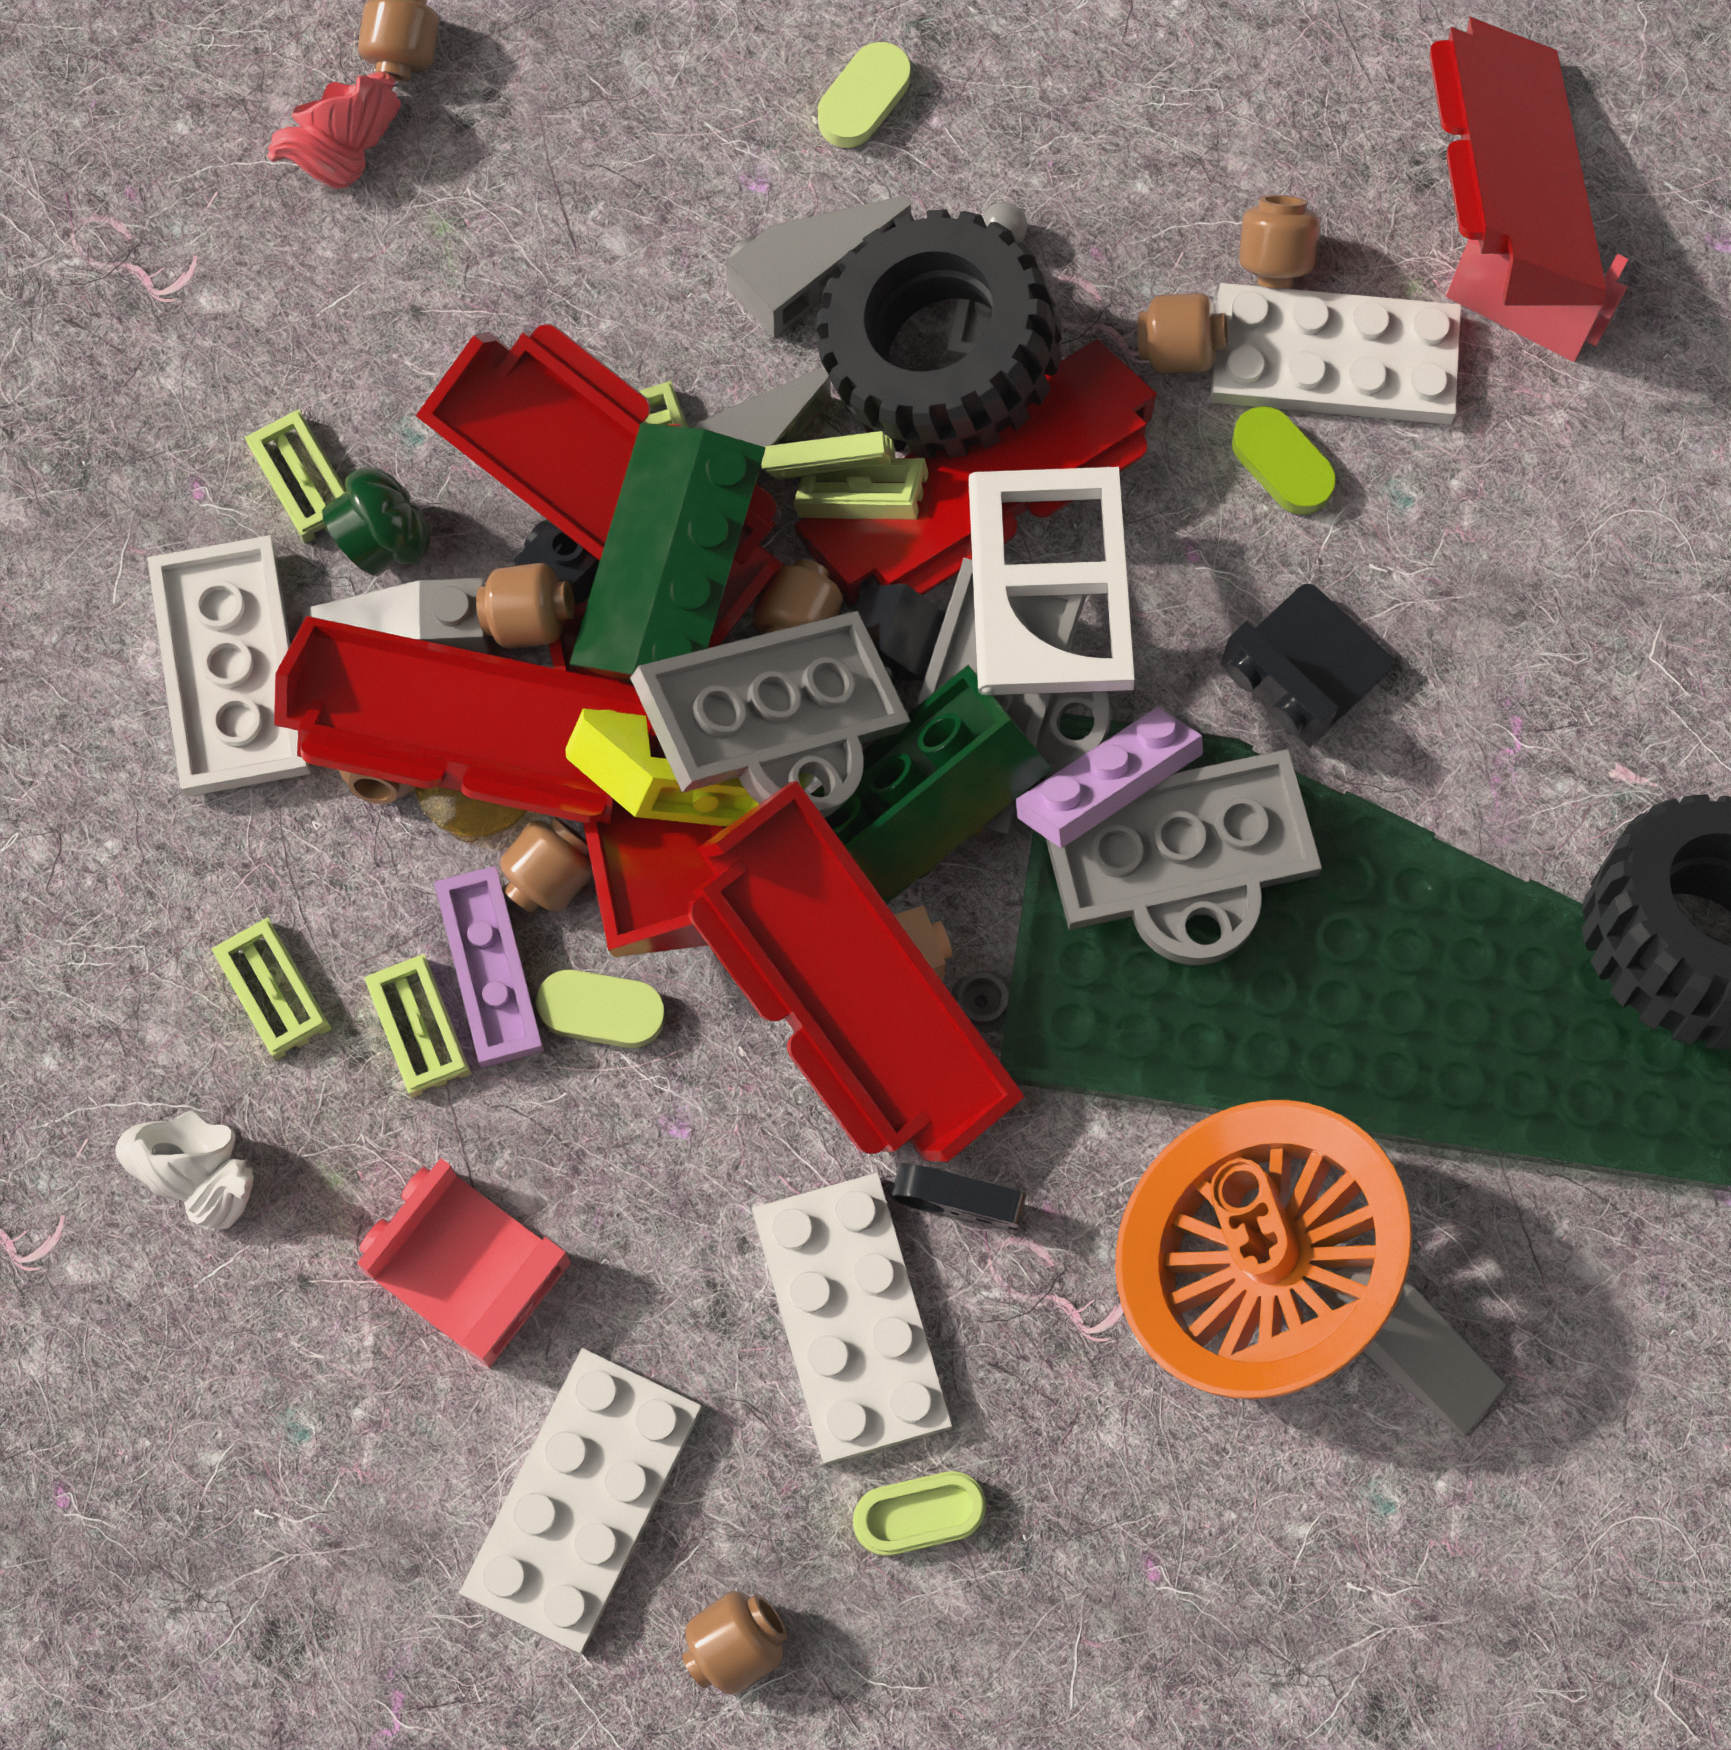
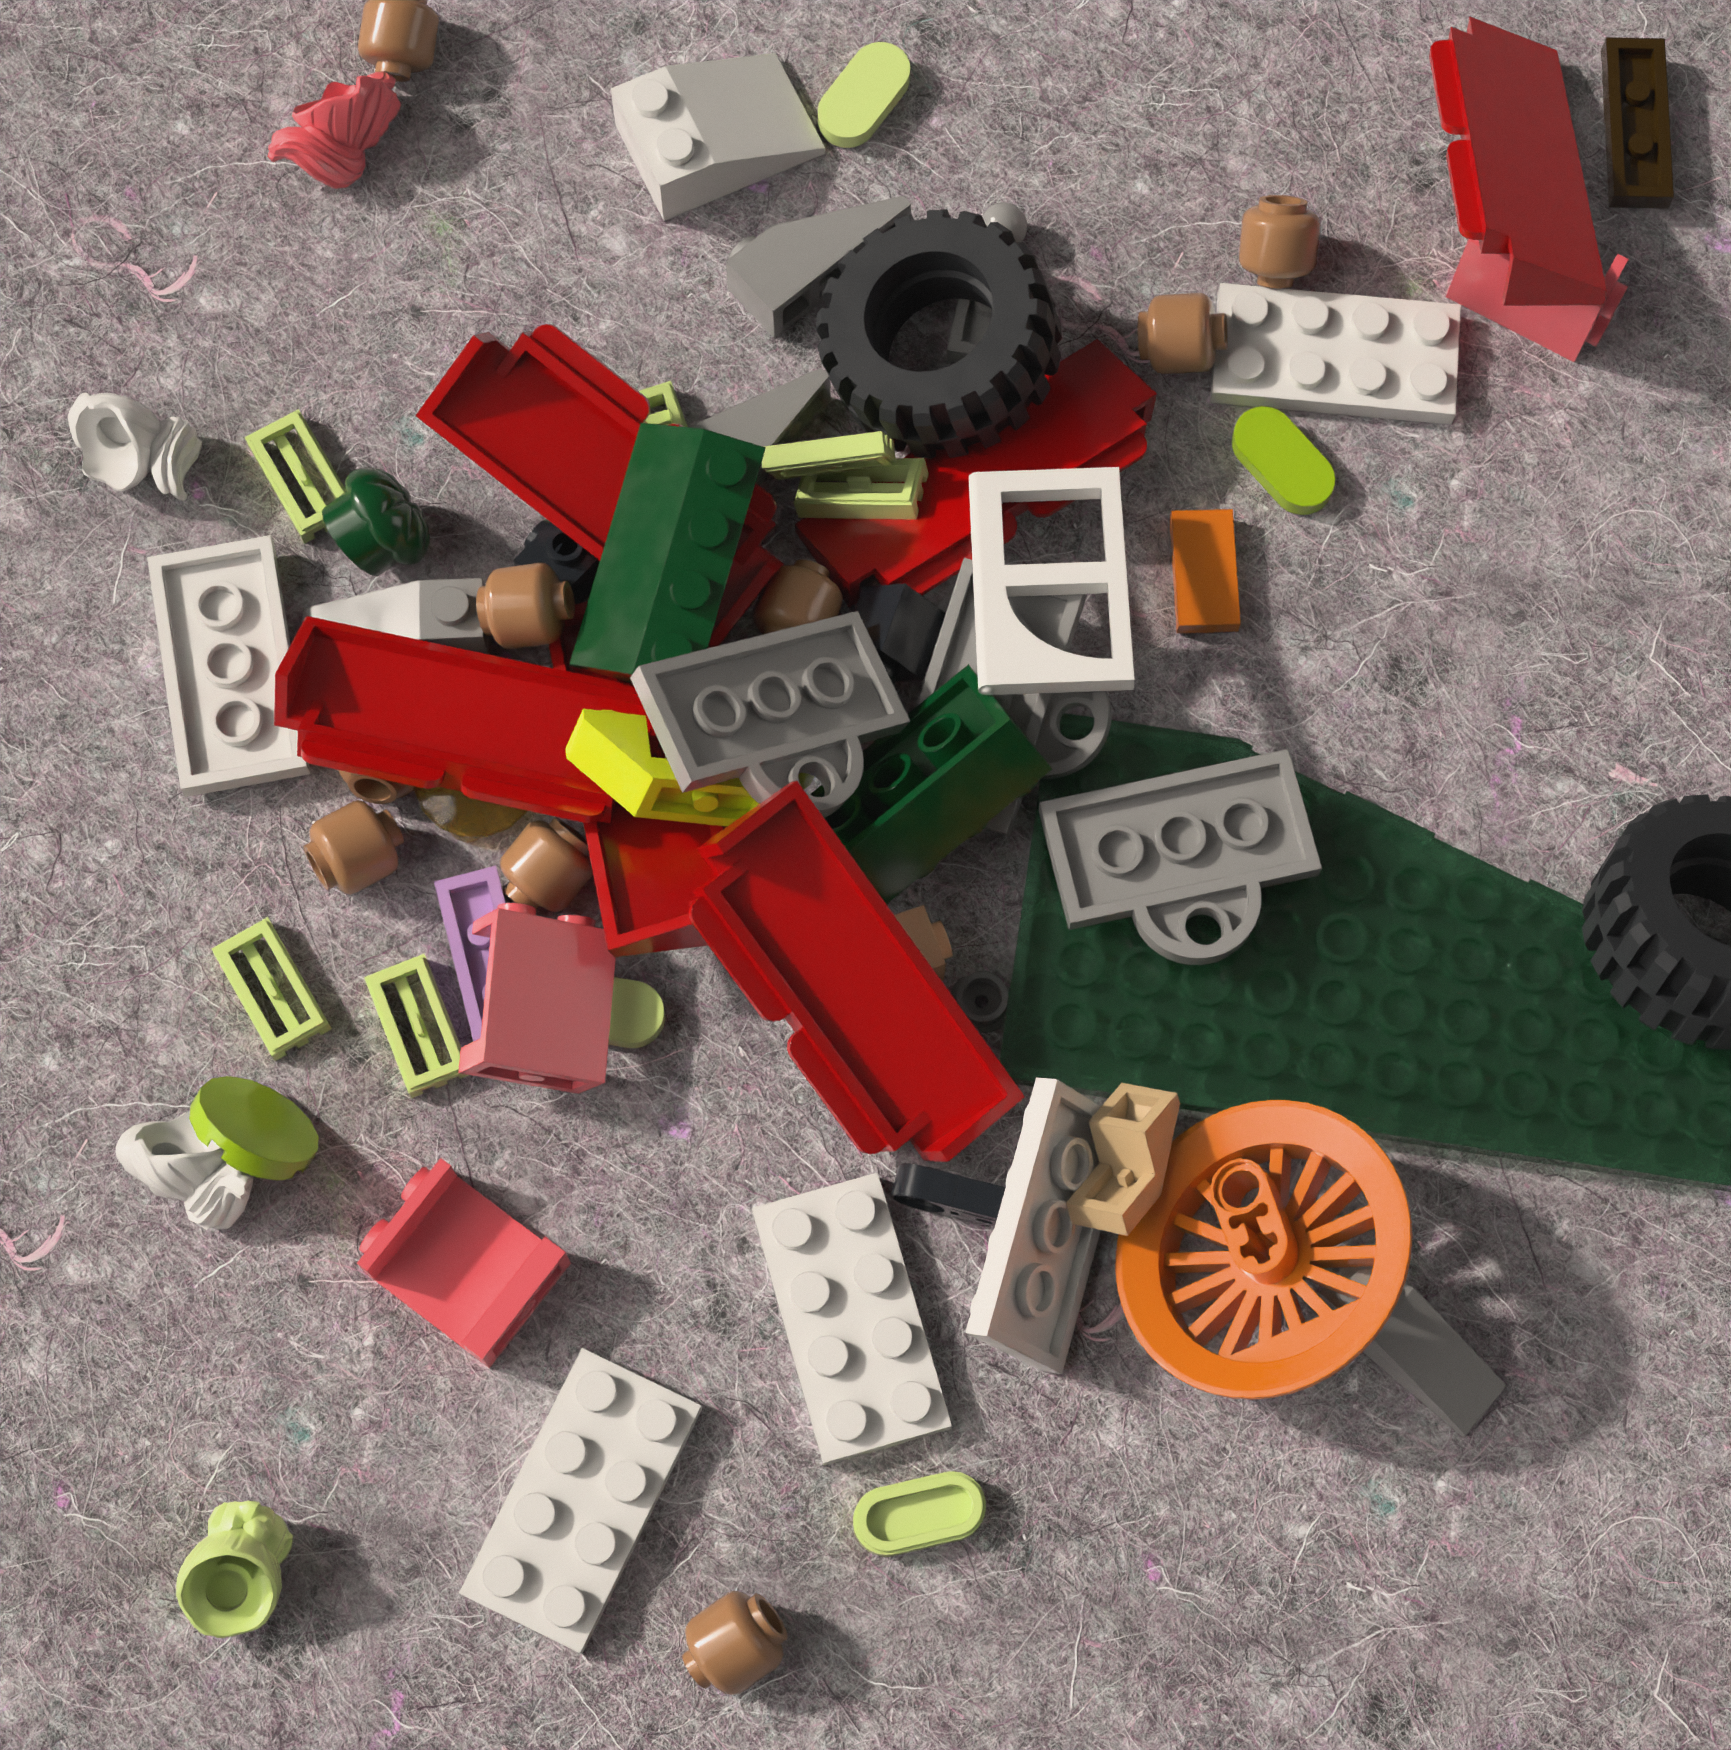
lavender plate [1016,707,1203,848] -> none
black bracket [1220,584,1393,748] -> none
none -> white hair [68,393,202,502]
none -> yellowish green hair [176,1501,293,1638]
none -> lime tile [189,1076,319,1181]
none -> medium nougat head [303,800,404,895]
none -> coral panel [458,903,616,1094]
none -> white slope [611,53,825,221]
none -> white plate [966,1077,1101,1374]
none -> tan slope [1066,1083,1180,1236]
none -> orange tile [1169,509,1241,634]
none -> dark brown plate [1601,37,1674,209]

